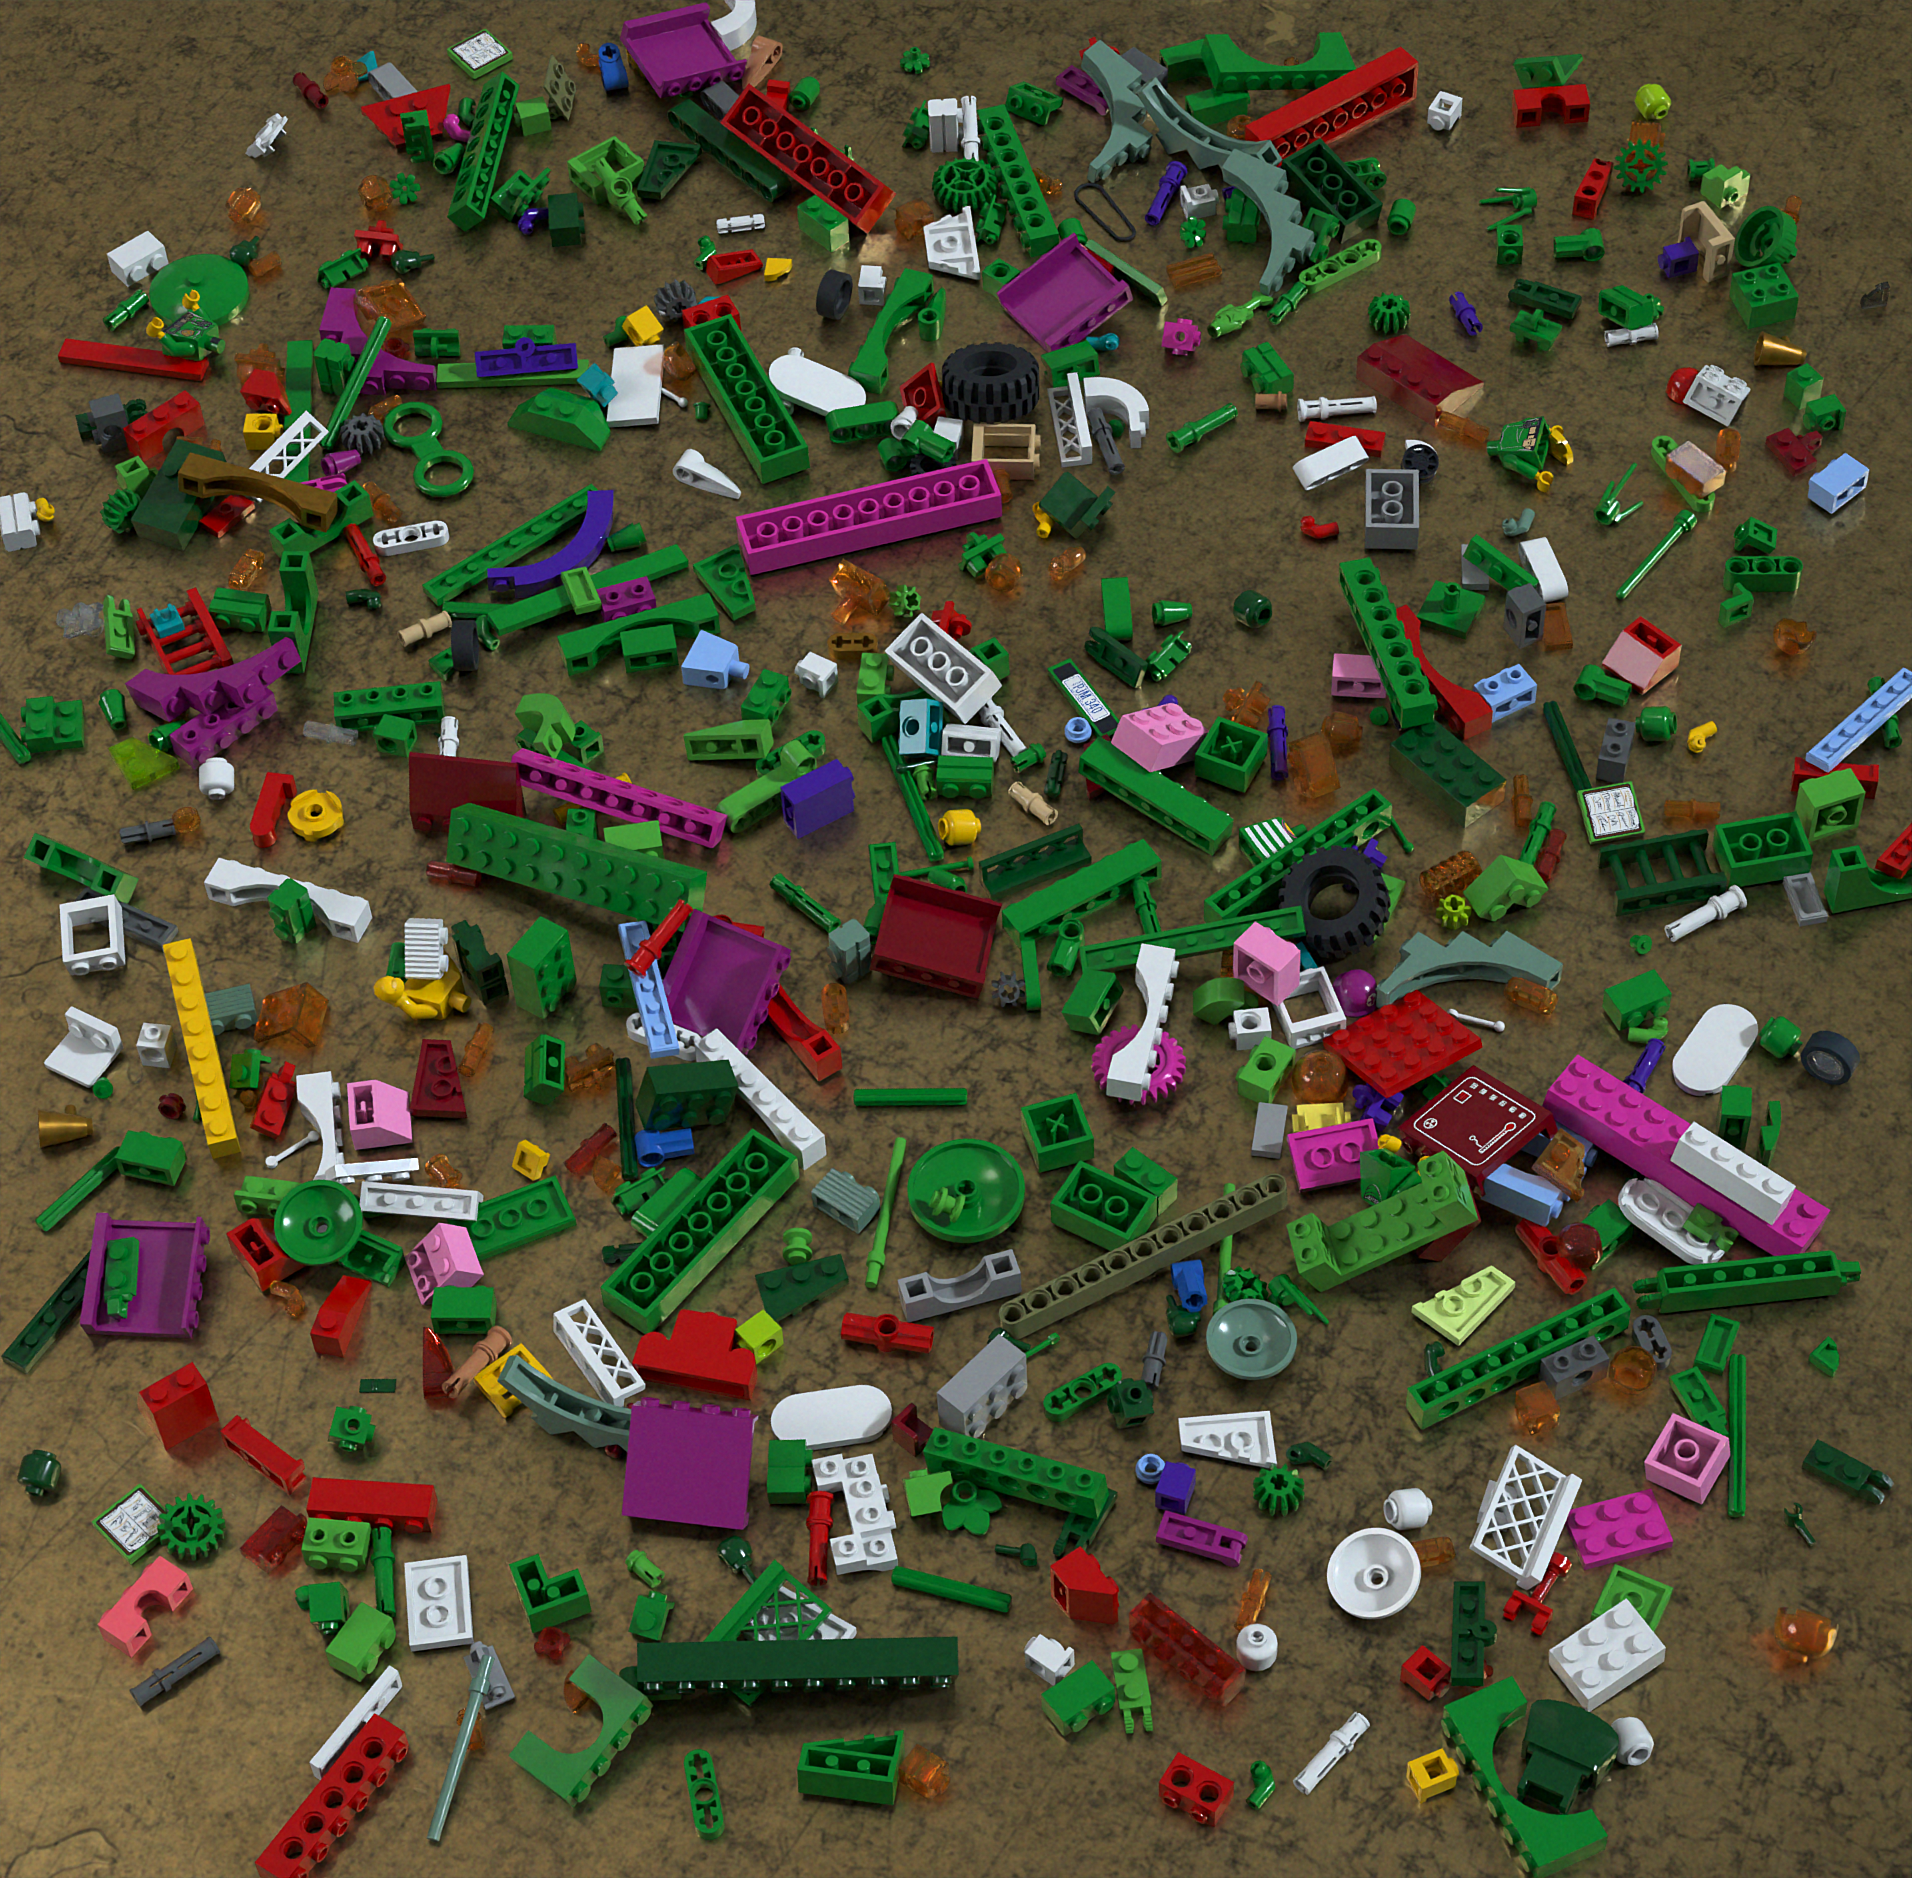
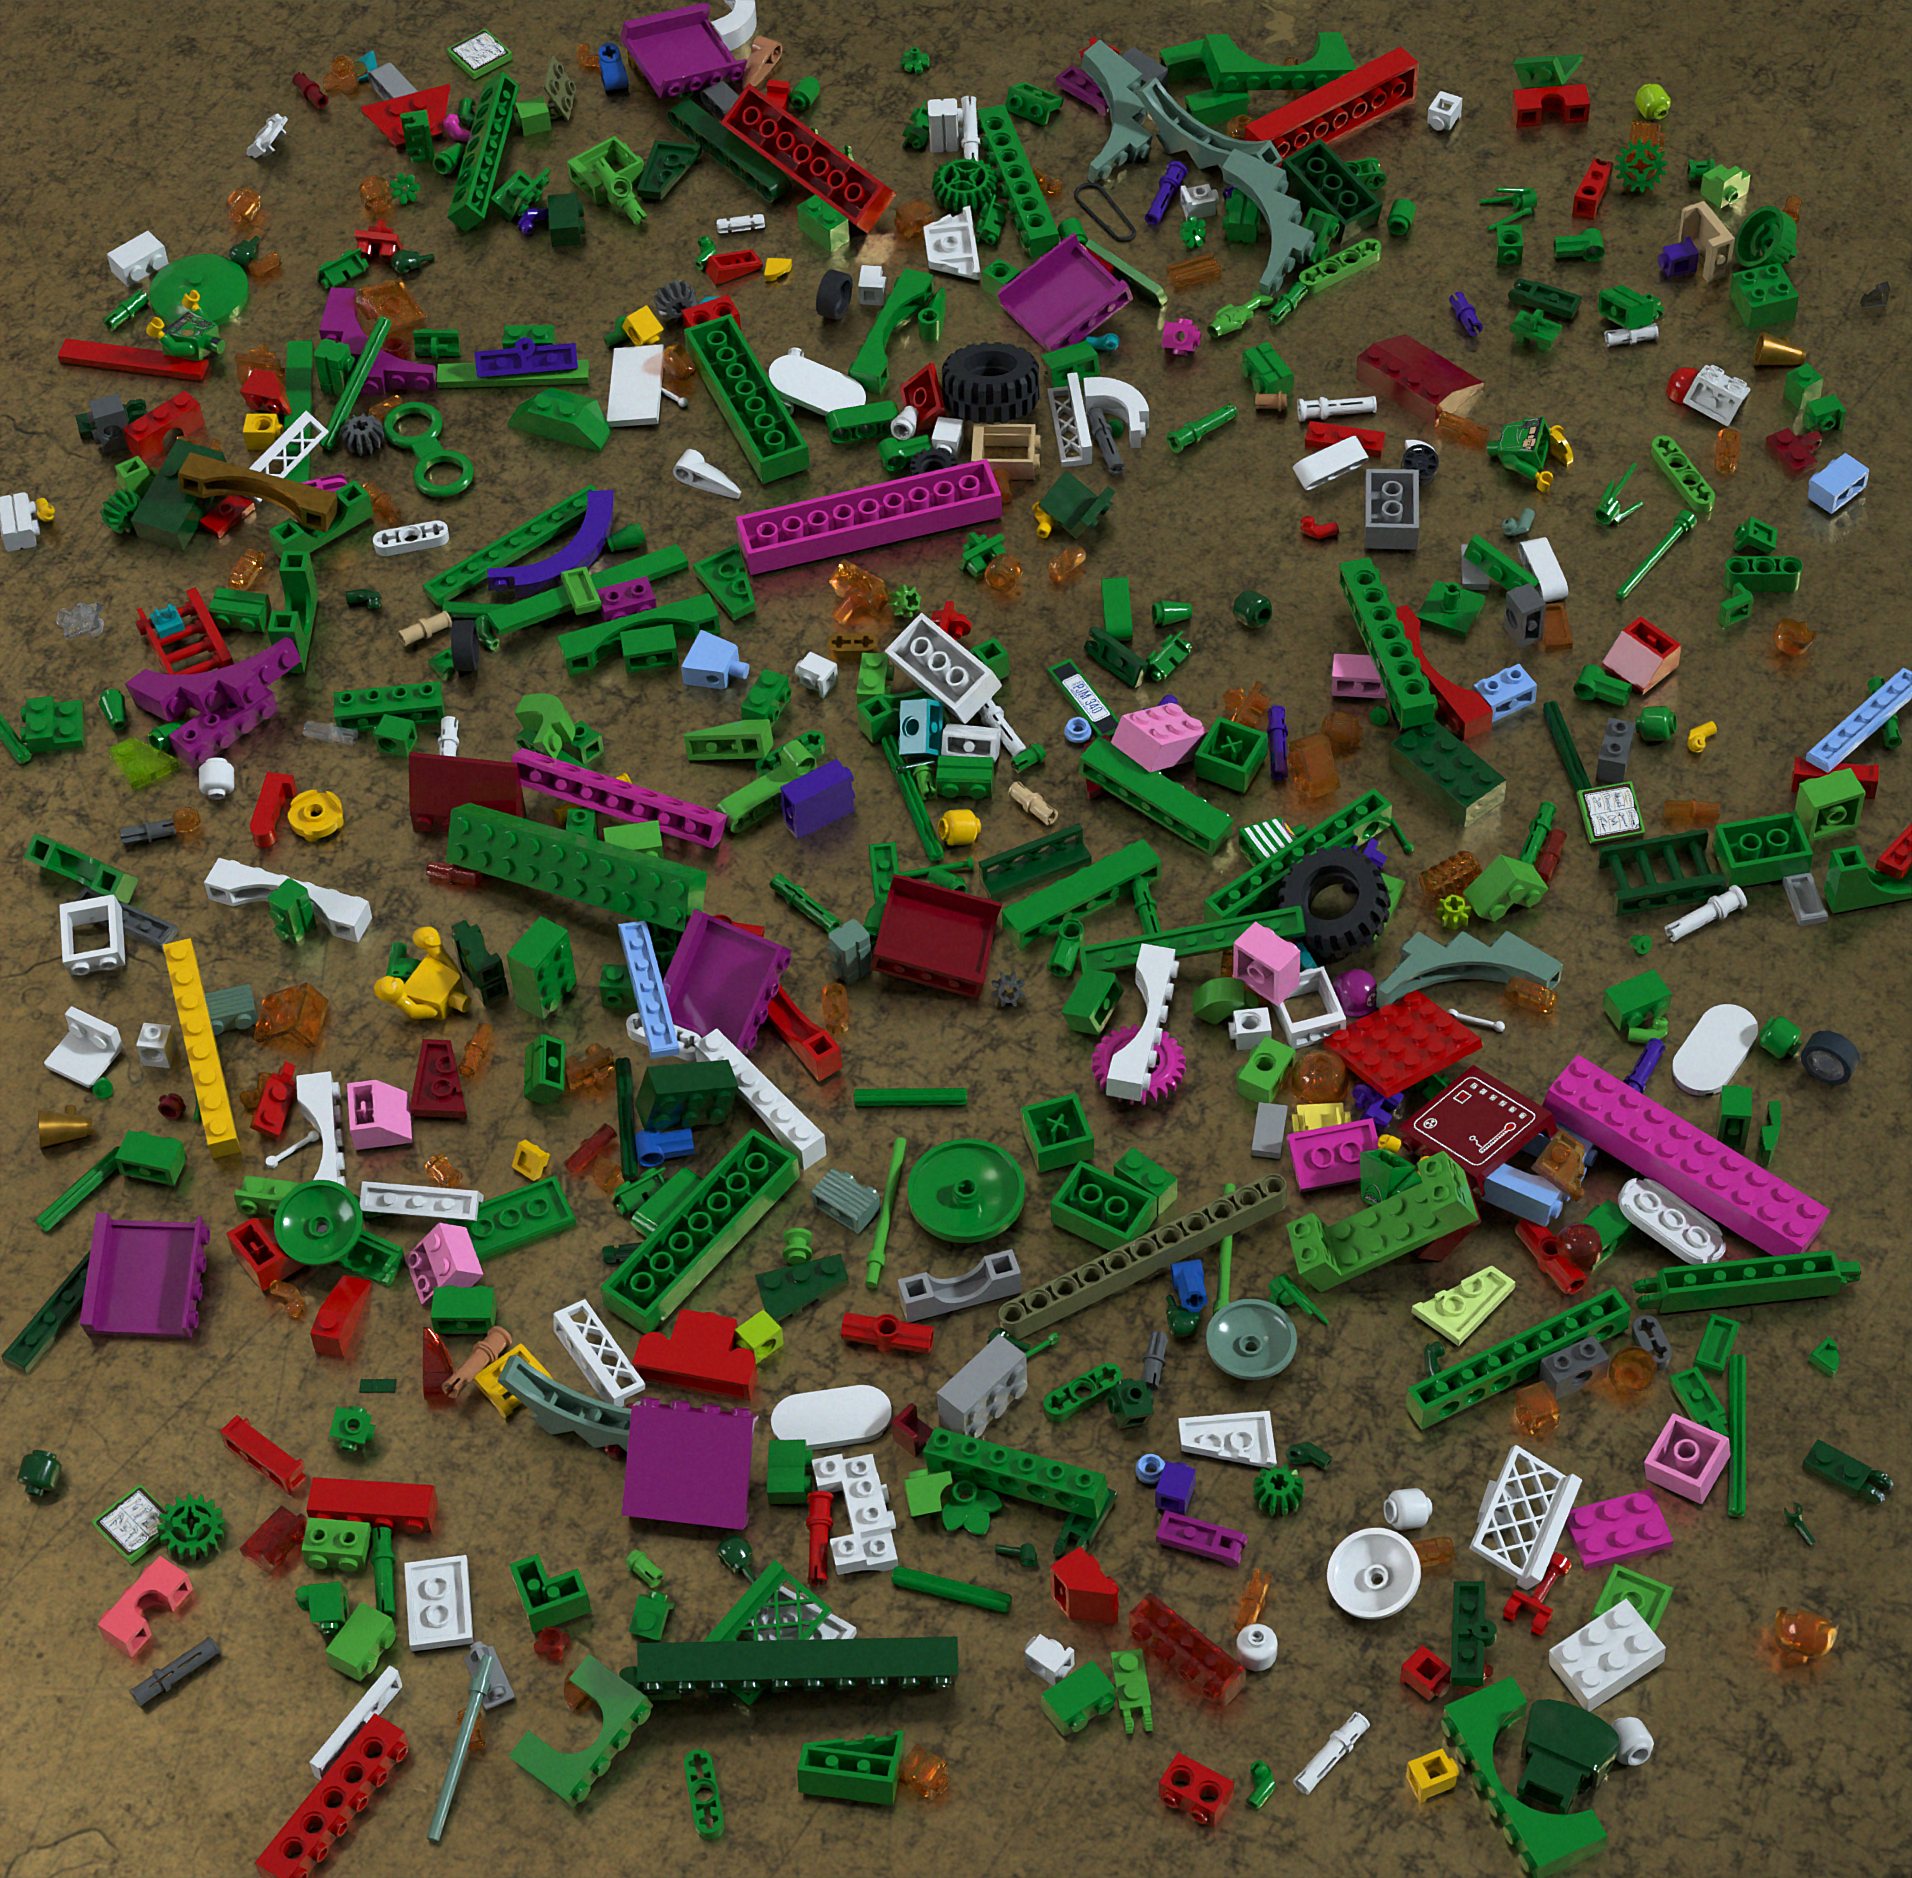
bright green hinge [103,595,135,660] -> none
green hinge [104,1237,139,1320] -> none
red slope [137,1362,219,1451] -> none
green bracket [229,1049,271,1090] -> none
magenta cone [321,449,361,476] -> none
white plate [325,1158,419,1186] -> none
red pin [343,523,386,586] -> none
white brick [404,918,449,980] -> none
teal brick [576,363,618,407] -> none
red pin [624,899,693,979] -> none
green piece [693,402,711,420] -> none
green piece [900,420,956,464] -> none
bright green wheel [929,1187,965,1223] -> none
green beam [1020,939,1041,1011] -> none
dark green axle [1044,750,1068,798] -> none
green gear [1222,1266,1269,1302] -> none
green gear [1368,292,1411,334] -> none
clear orange axle [1511,774,1533,827] -> none
clear orange brick [1665,440,1726,499] -> none
white brick [1670,1122,1796,1225] -> none
bright green plate [1682,1203,1739,1252] -> none

